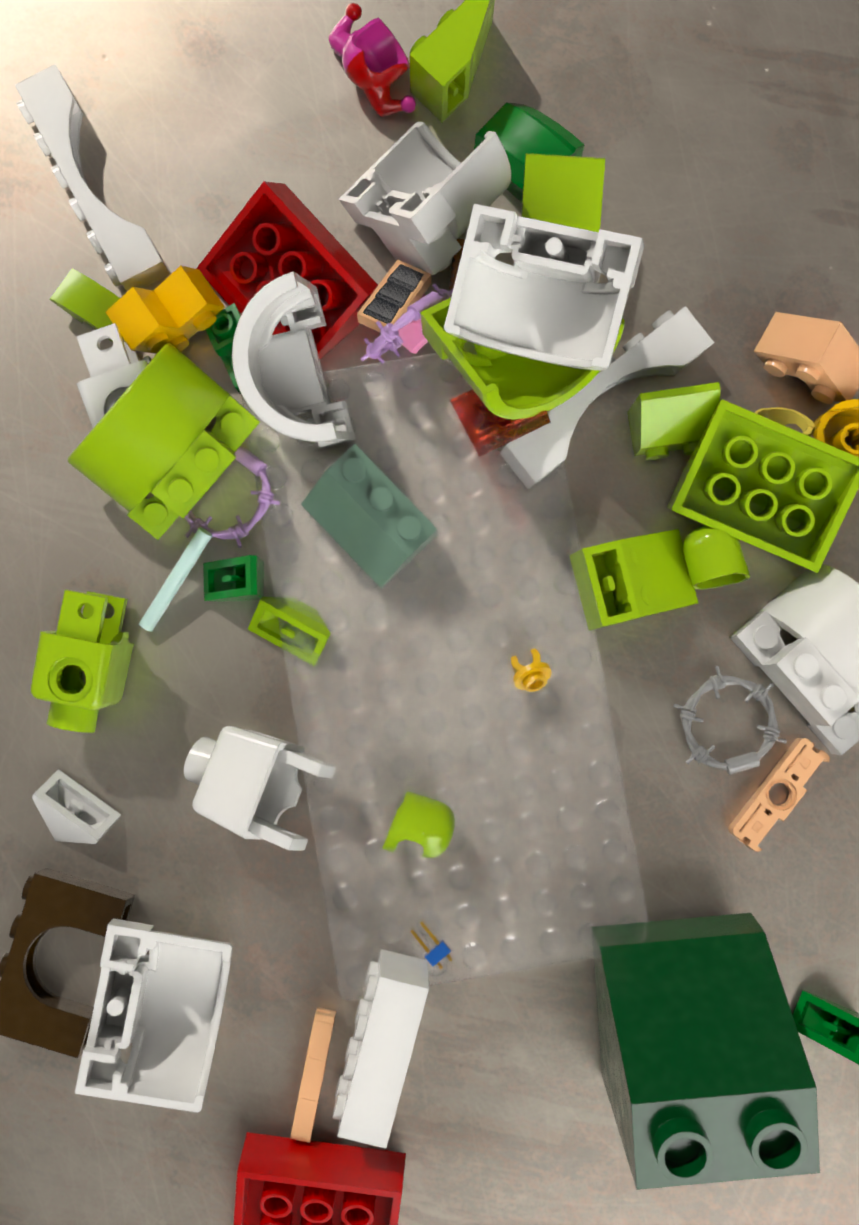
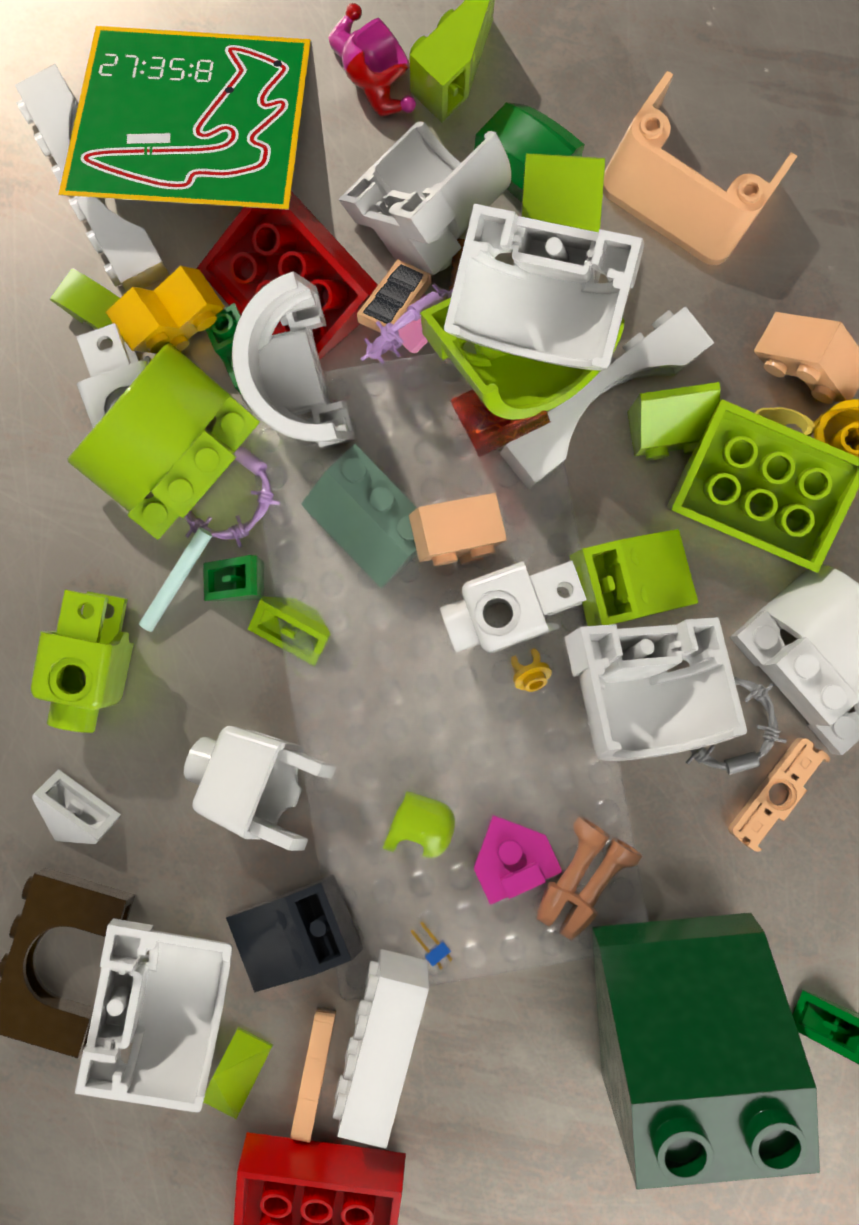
lime helmet [683,525,750,590] -> none
none -> green sticker [58,26,311,210]
none -> lime slope [203,1027,273,1119]
none -> black slope [226,874,363,993]
none -> light nougat brick [409,493,507,566]
none -> white piece [440,561,587,653]
none -> dark pink plate [473,814,562,905]
none -> nougat piece [536,816,642,941]
none -> white piece [565,617,747,761]
none -> light nougat windscreen [603,71,798,265]

